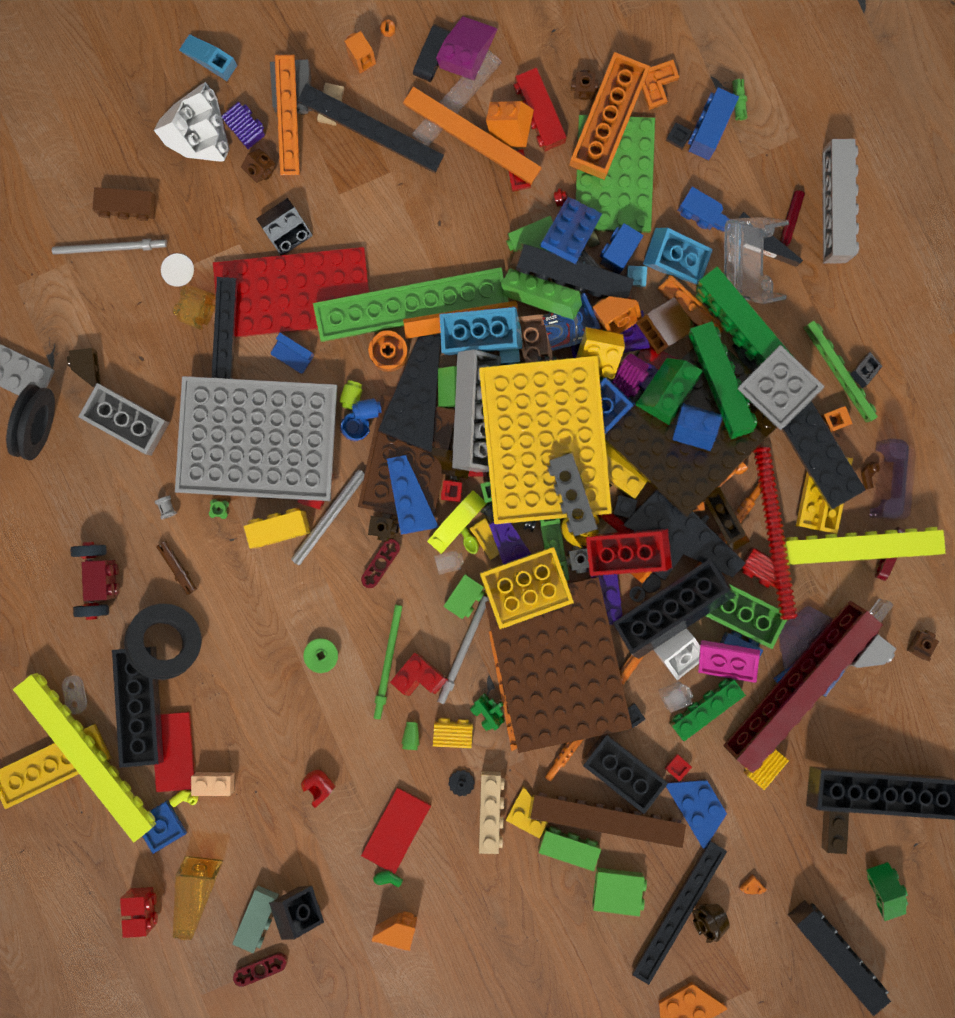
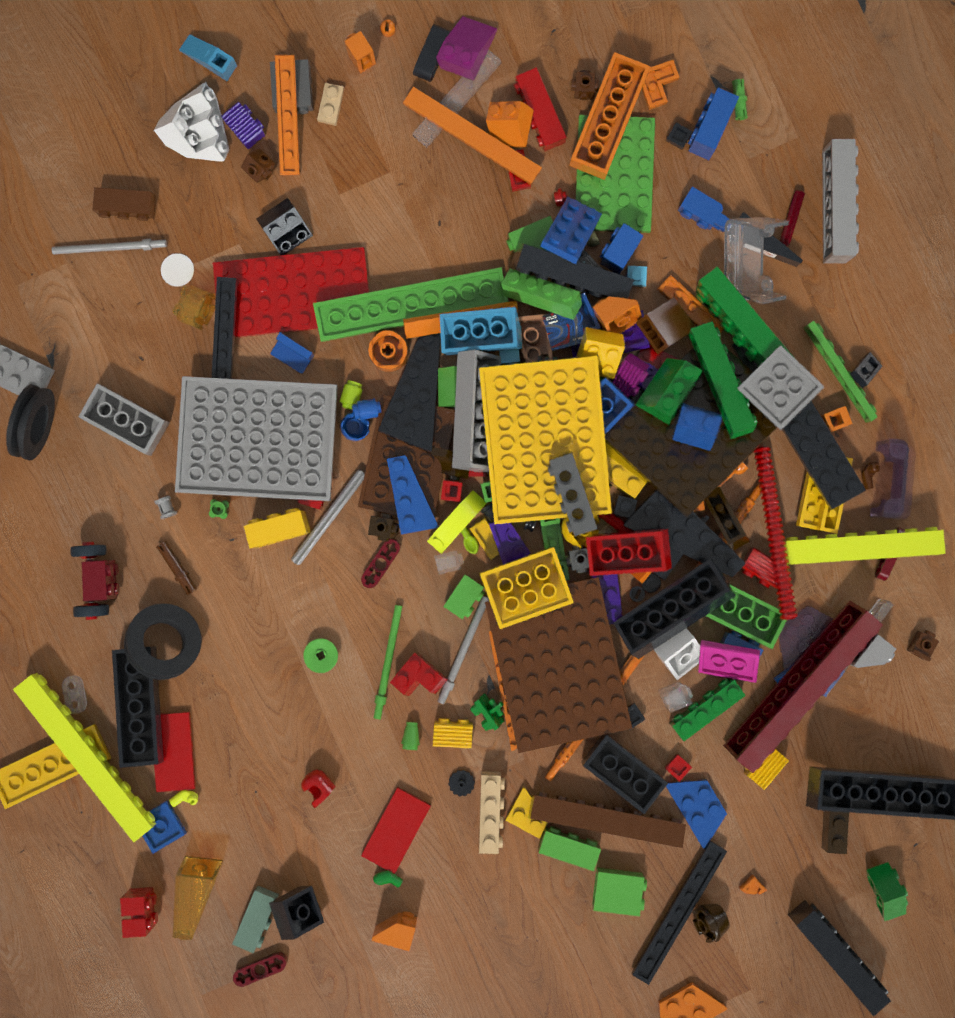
dark brown slope [67,348,101,388] -> none
light nougat brick [191,772,235,796] -> none
black plate [297,84,444,173] -> none
dark azure slope [643,228,713,285] -> none

